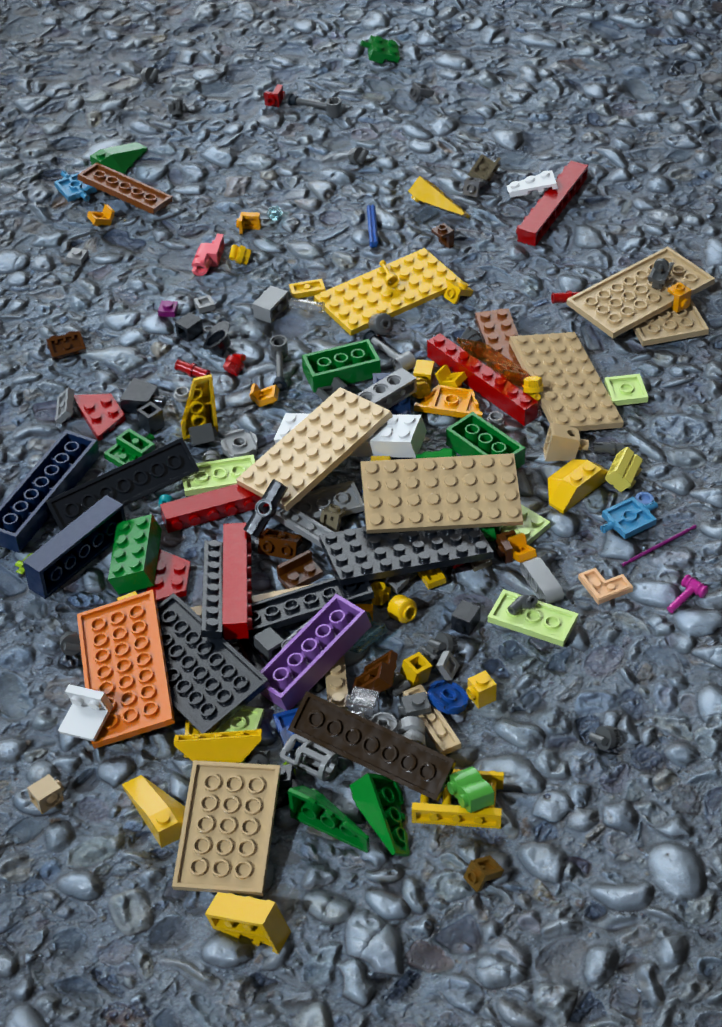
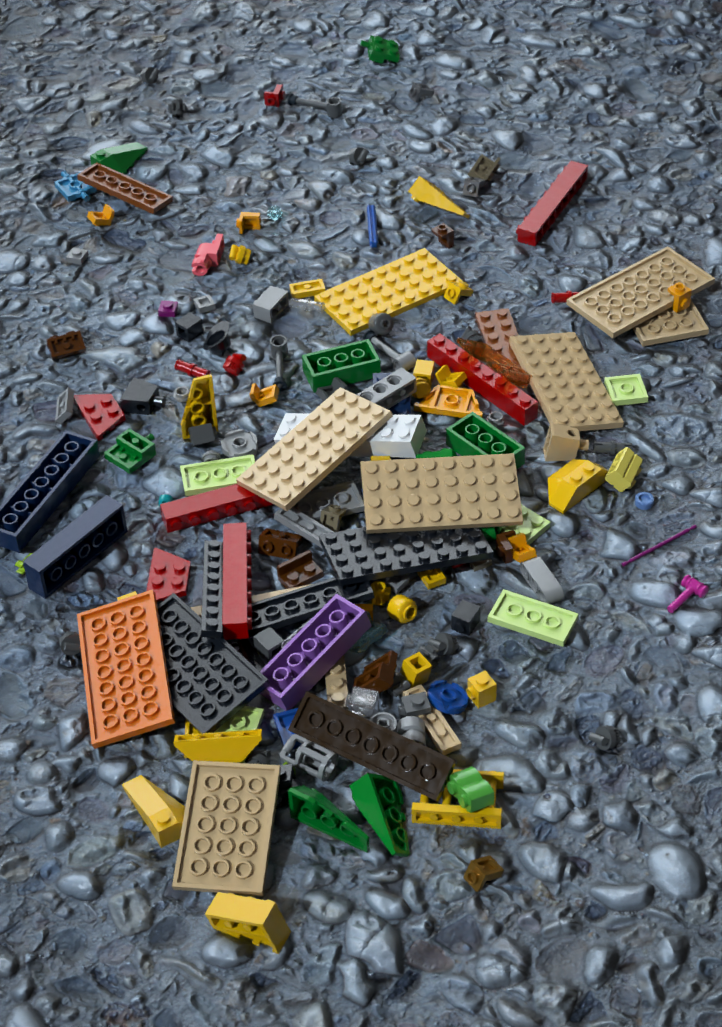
tan brick [27,774,64,814] -> none
black plate [46,438,199,531] -> none
white bracket [58,685,113,741] -> none
green brick [108,514,162,595] -> none
black brick [137,401,165,434] -> none
black piece [244,479,288,538] -> none
yellow hinge [379,260,399,288] -> none
light grey plate [436,651,459,681] -> none
white wing [507,170,558,198] -> none
dark grey arm [507,595,538,615] -> none
yellow piece [523,376,544,401] -> none
light nougat tile [578,568,633,605] -> none
dark azure plate [600,497,658,539] -> none
dark grey hips [648,259,674,289] -> none

